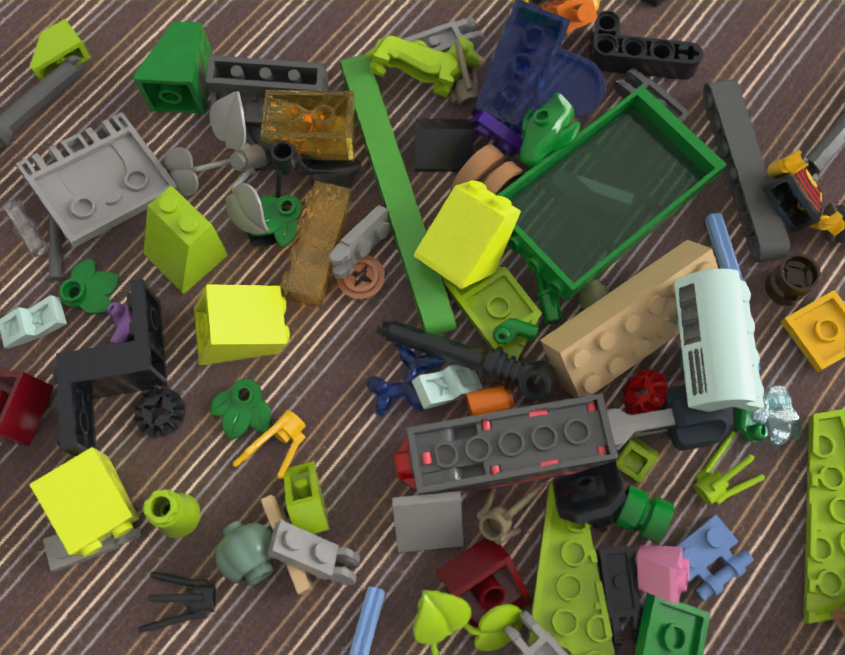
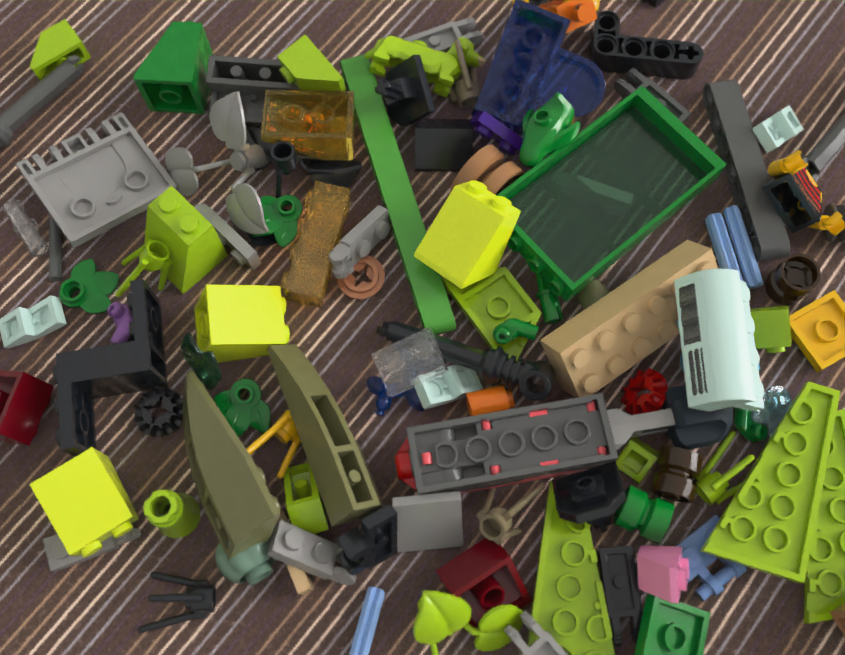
none -> lime plant [115,238,173,297]
none -> clear green plate [181,333,222,390]
none -> olive wedge [183,370,281,561]
none -> light grey hinge [194,202,262,271]
none -> olive wedge [267,344,385,526]
none -> lime slope [277,34,346,93]
none -> black plate [336,504,397,576]
none -> clear plate [372,327,449,397]
none -> black piece [374,55,436,127]
none -> dark brown wheel [650,446,704,503]
none -> lime wing [700,381,841,584]
none -> light blue axle [723,205,764,289]
none -> lime slope [750,305,792,353]
none -> light aqua slope [752,105,804,153]

